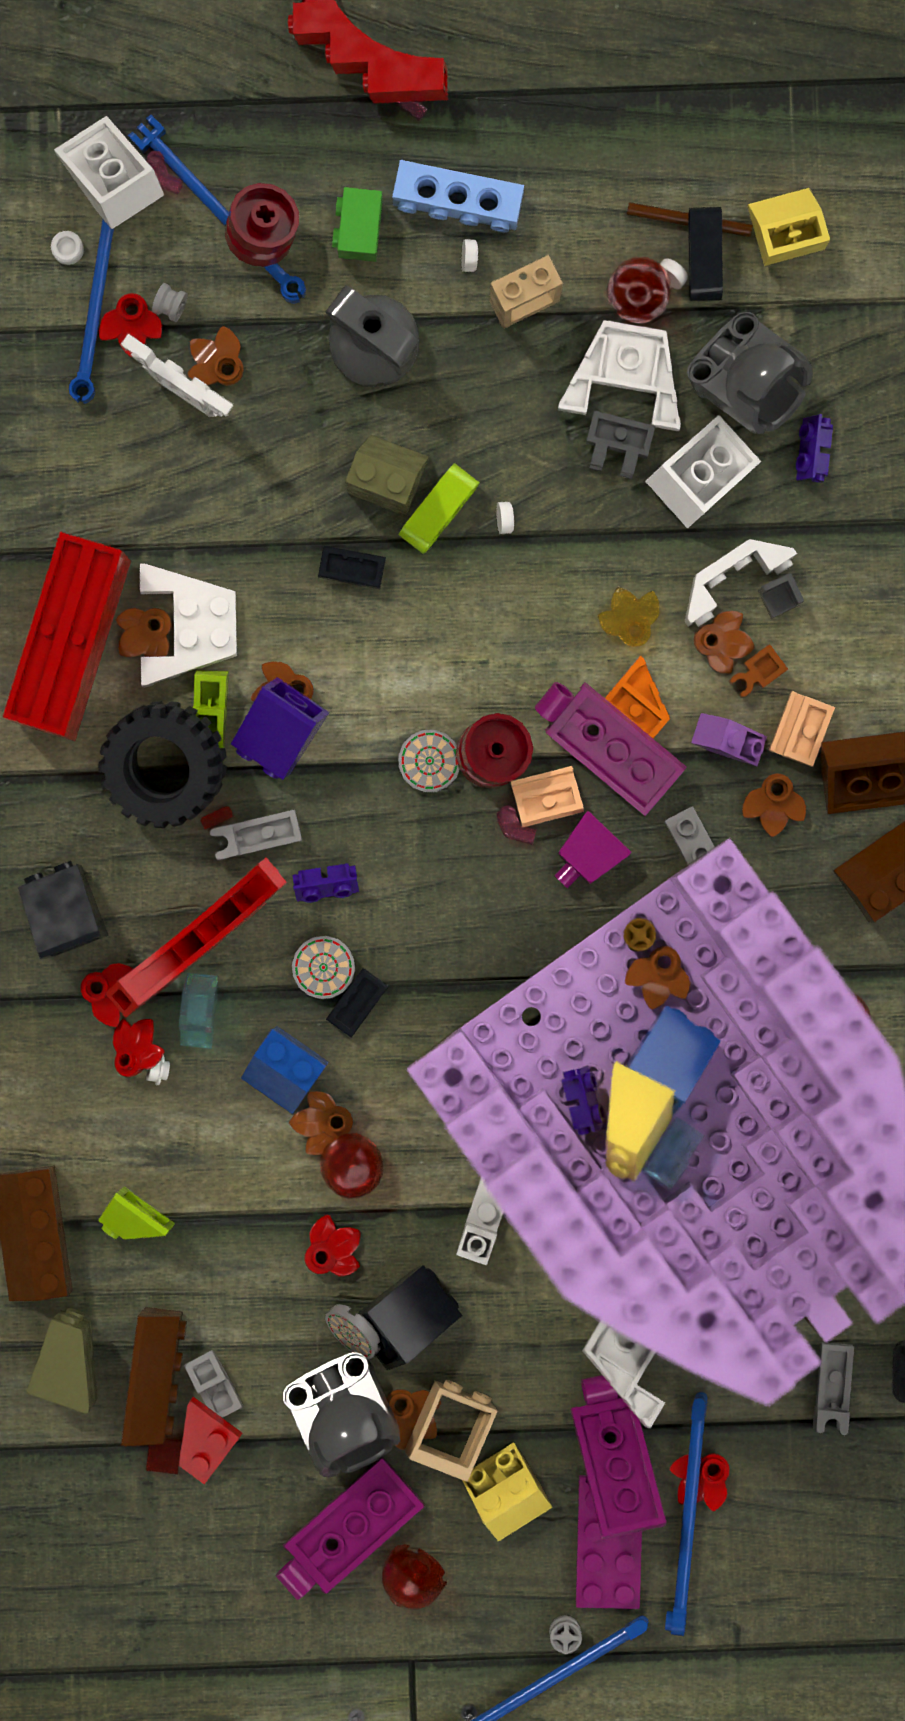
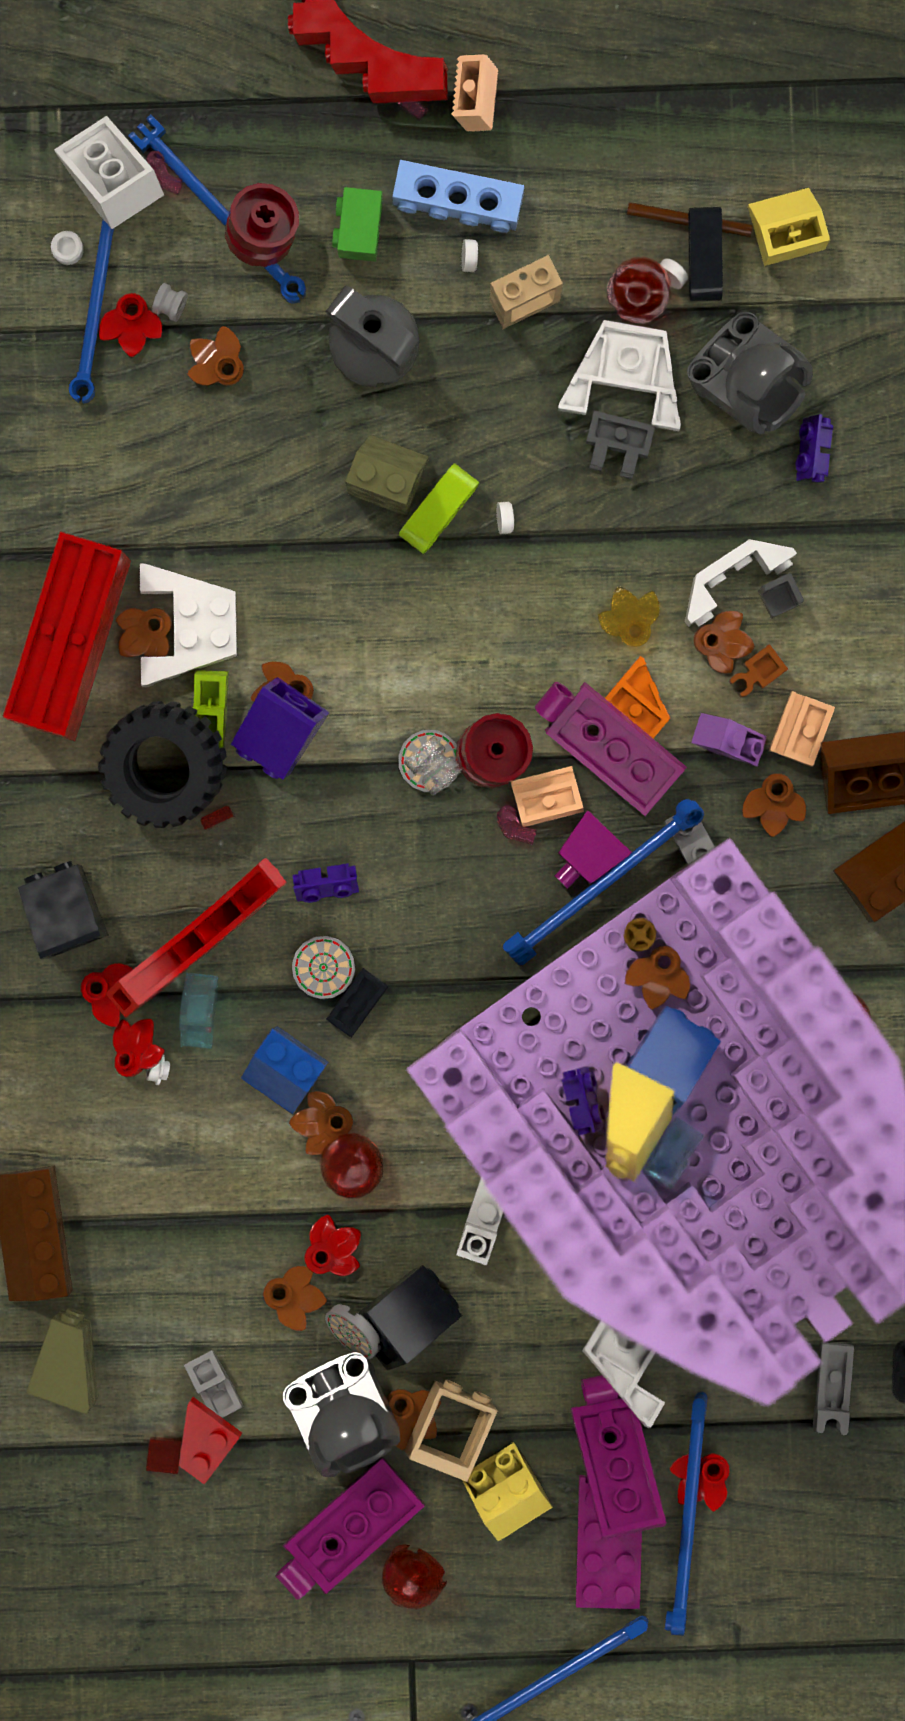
lime slope [98,1186,175,1239] -> none
white wing [121,334,234,417] -> none
reddish brown slope [121,1307,187,1446] -> none
light grey plate [210,810,303,861] -> none
black plate [318,546,386,589] -> none
light grey wheel [549,1615,582,1654] -> none
white slope [645,415,761,528] -> none
none -> dark orange plate [263,1266,327,1331]
none -> clear wheel [404,736,464,796]
none -> light nougat brick [451,54,498,131]
none -> blue hinge [503,799,704,965]

